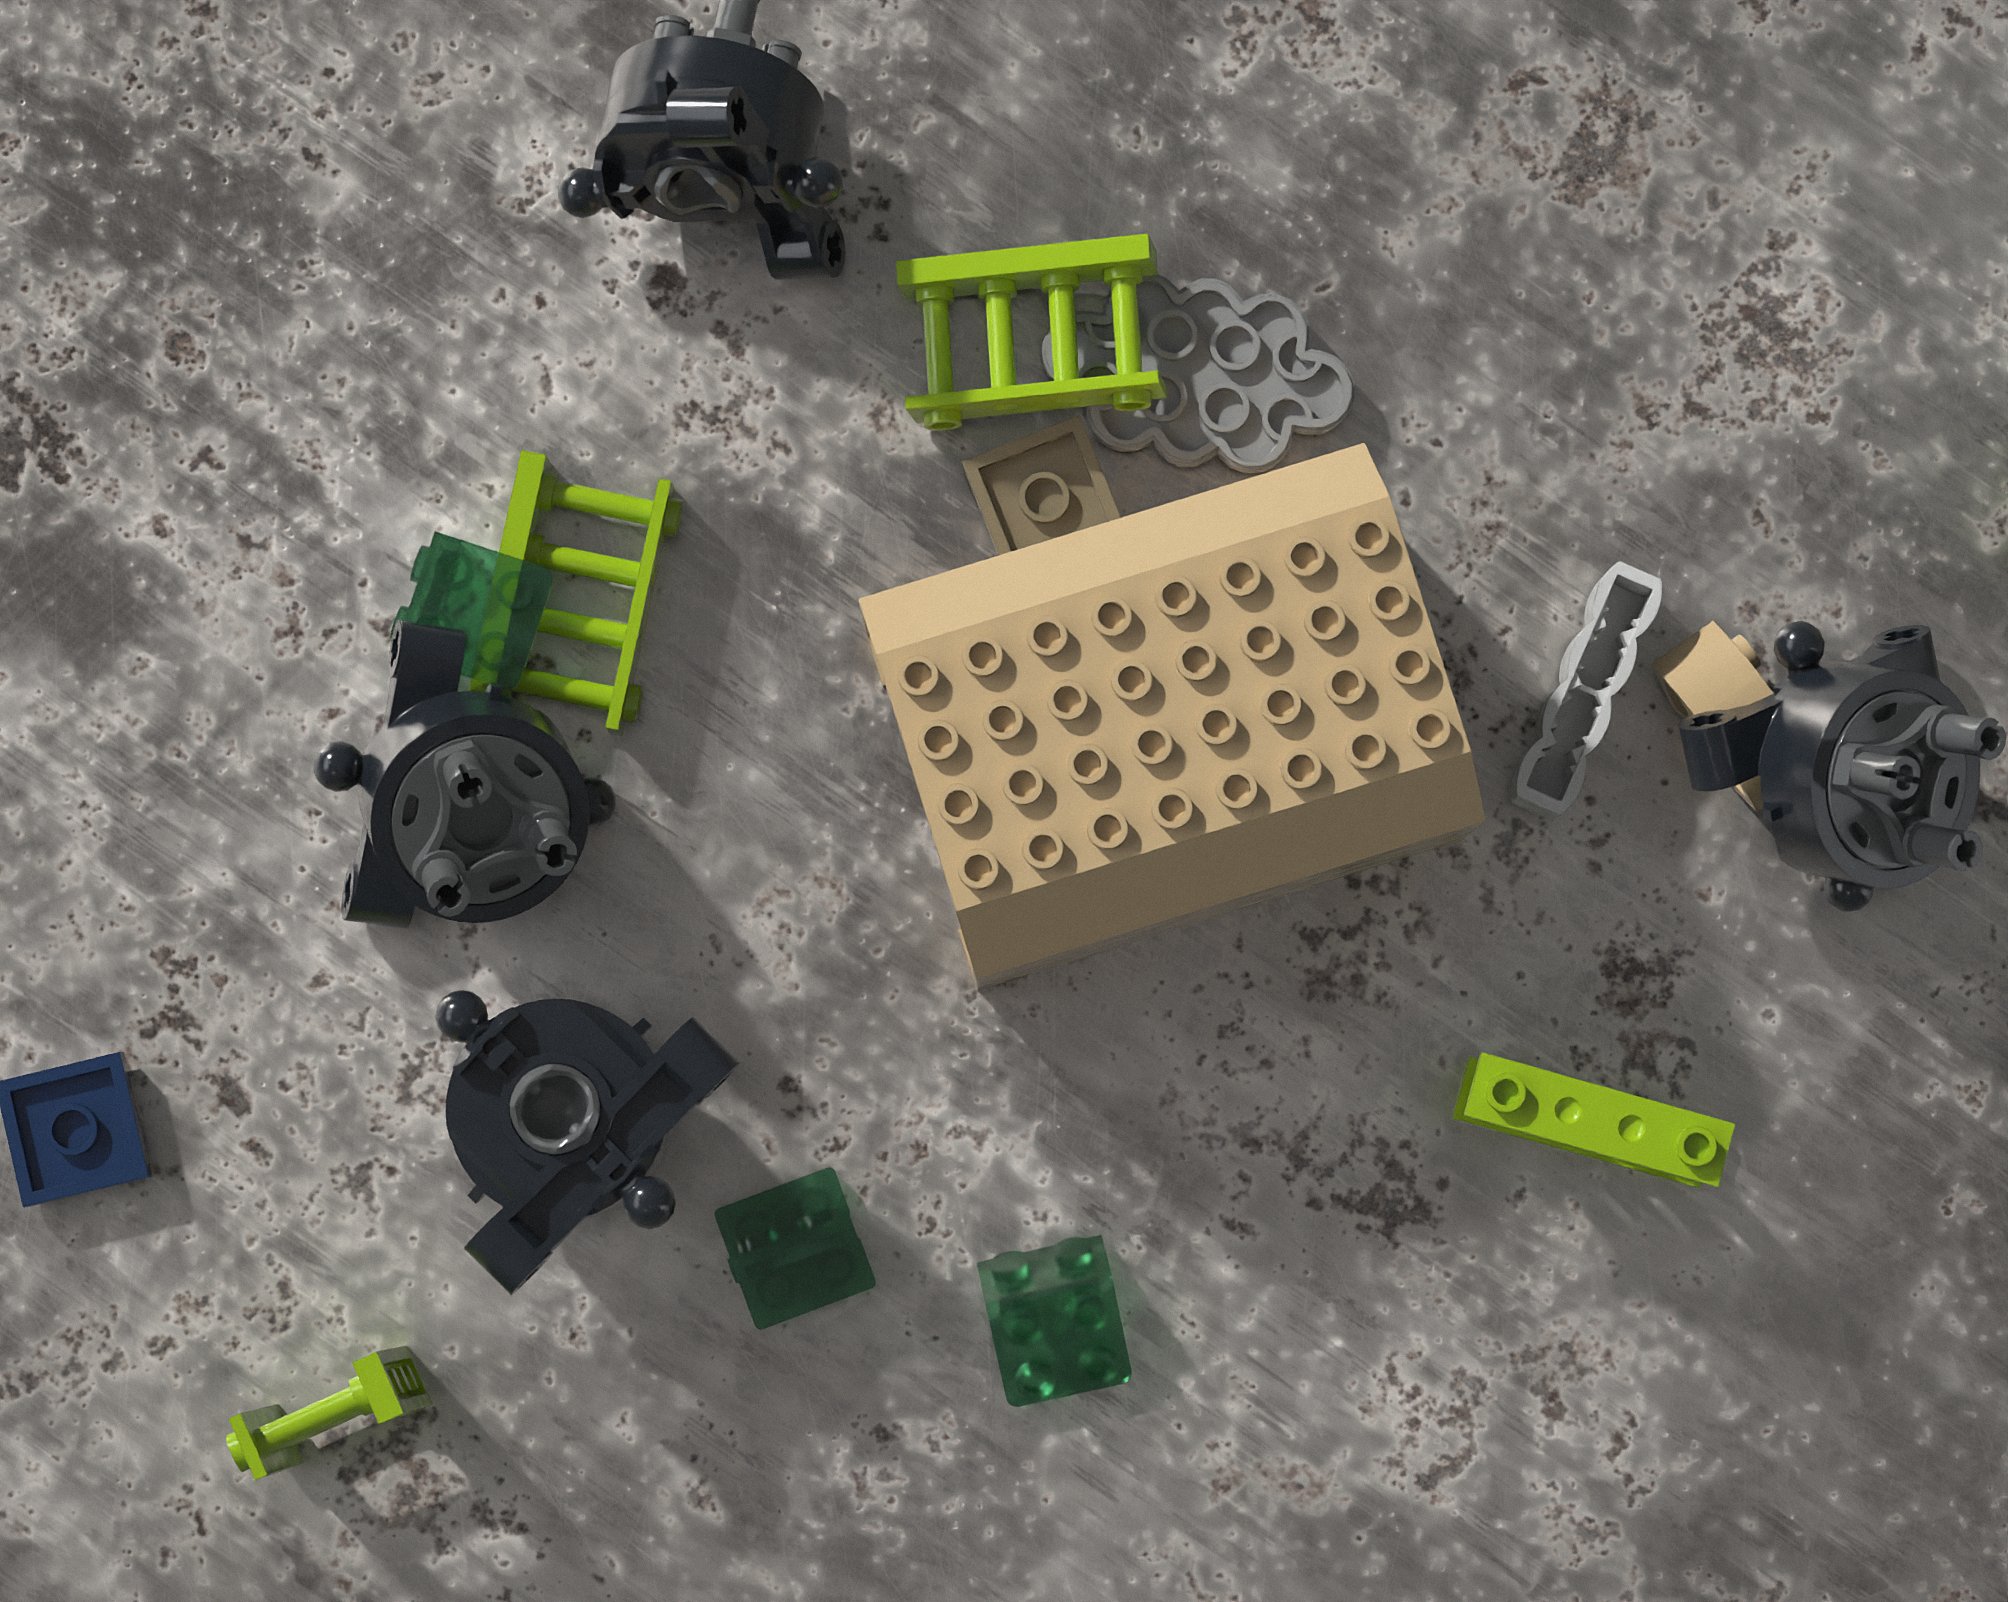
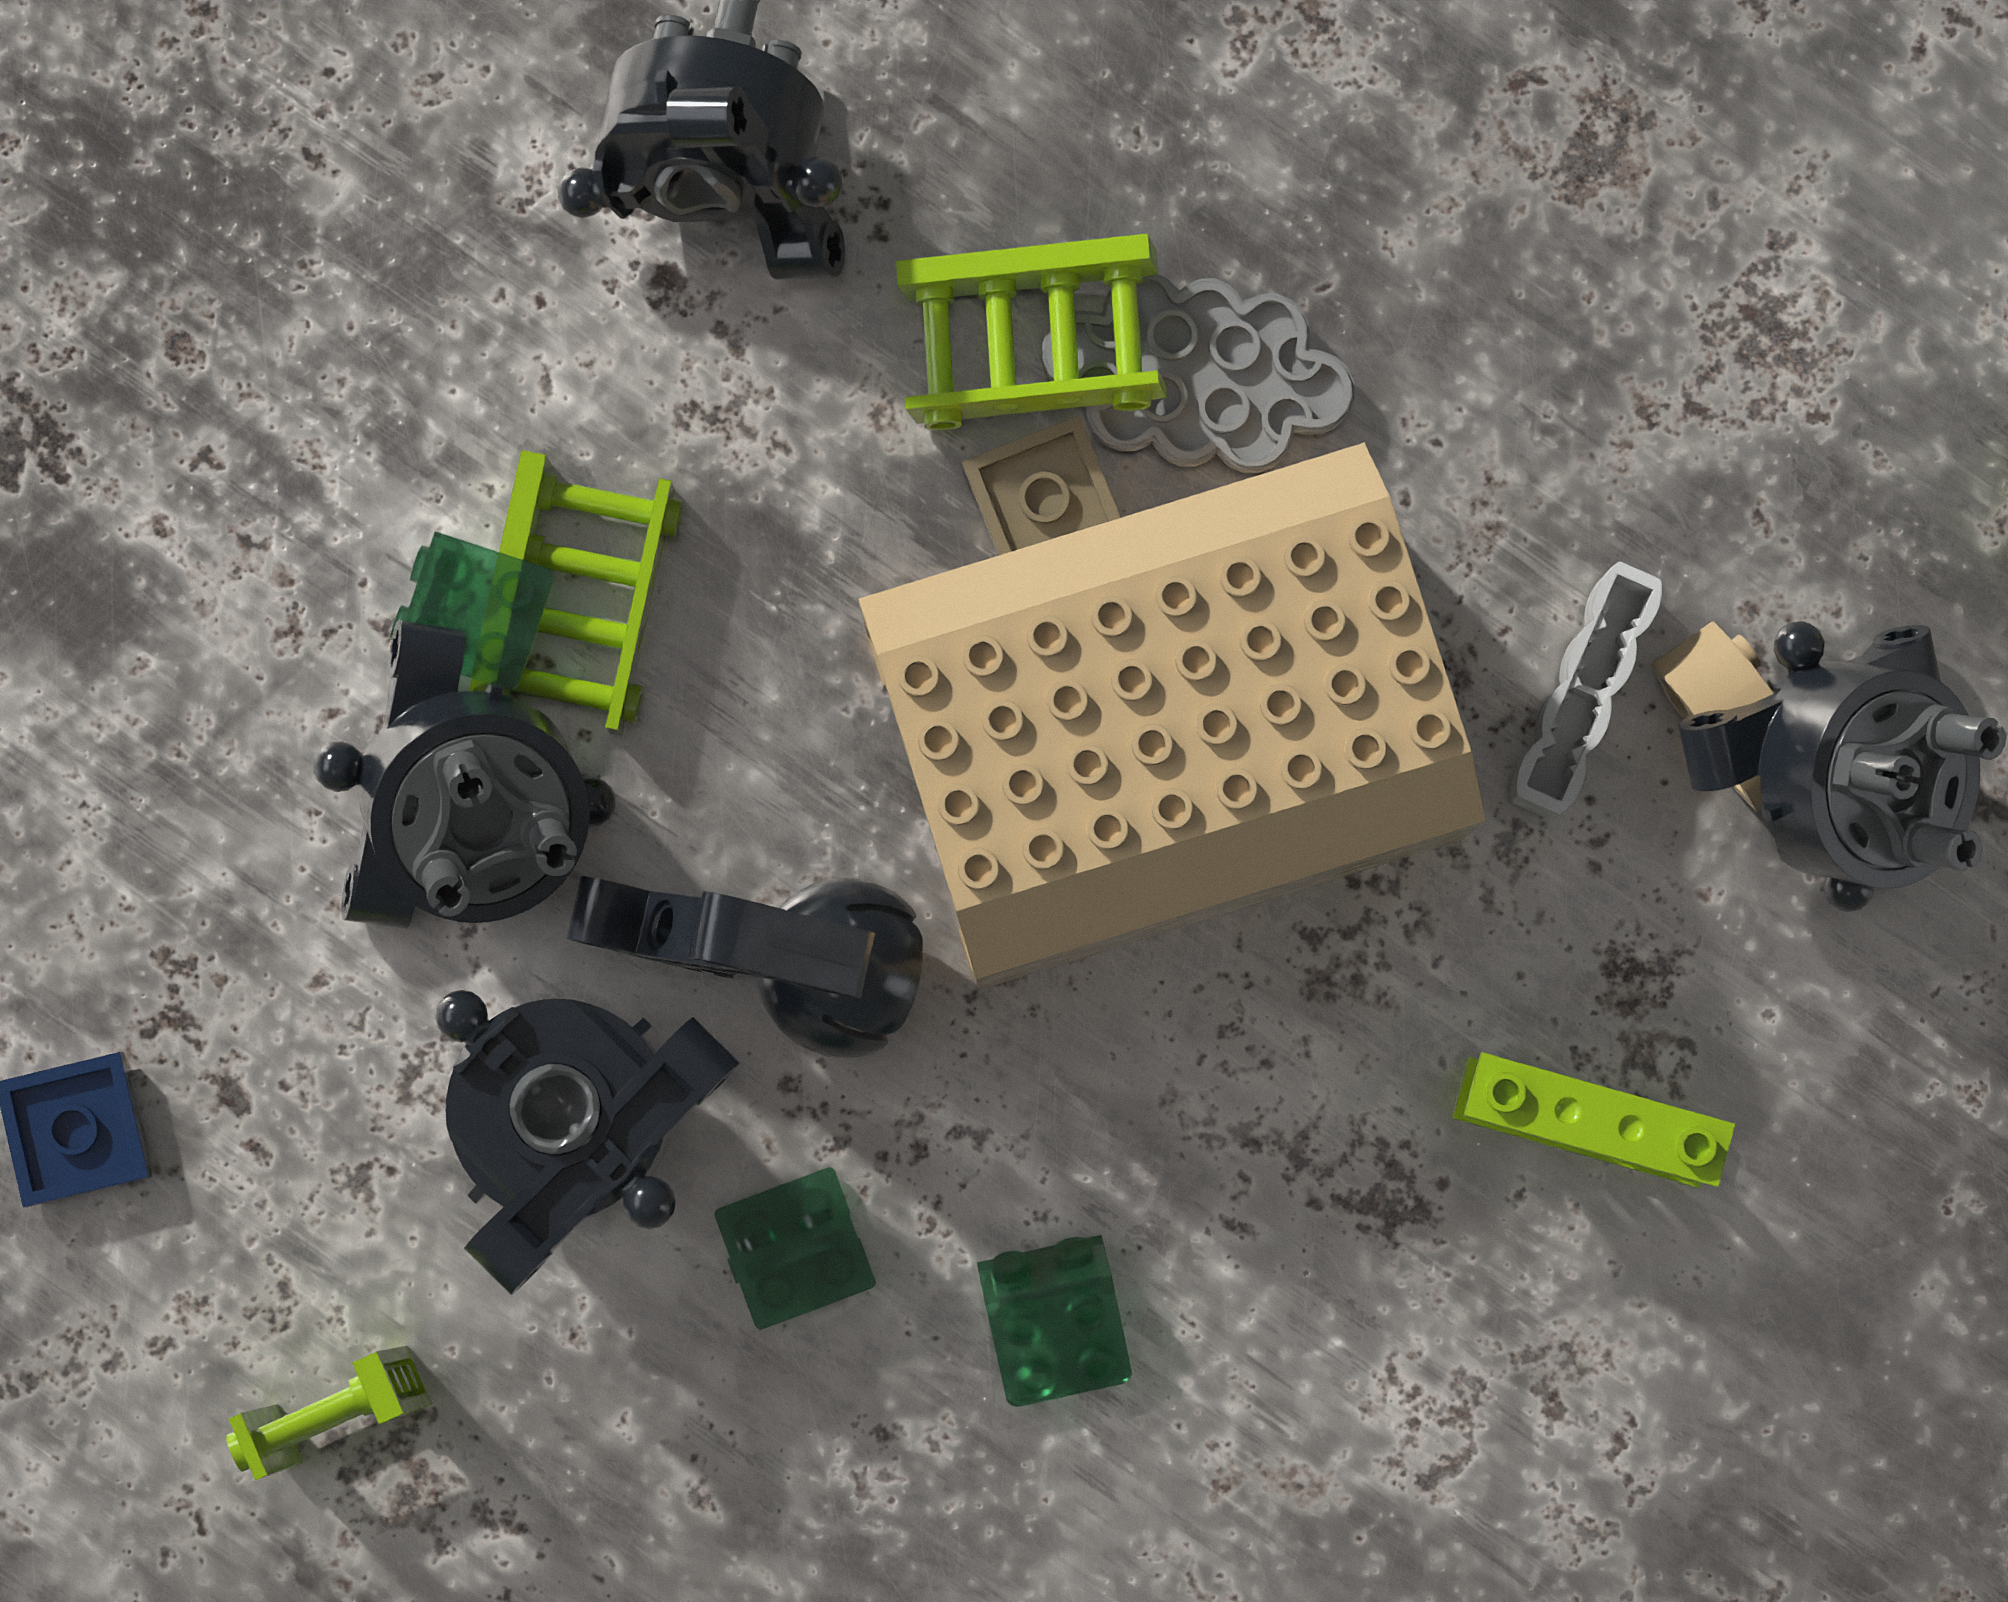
none -> black beam [566,876,923,1058]

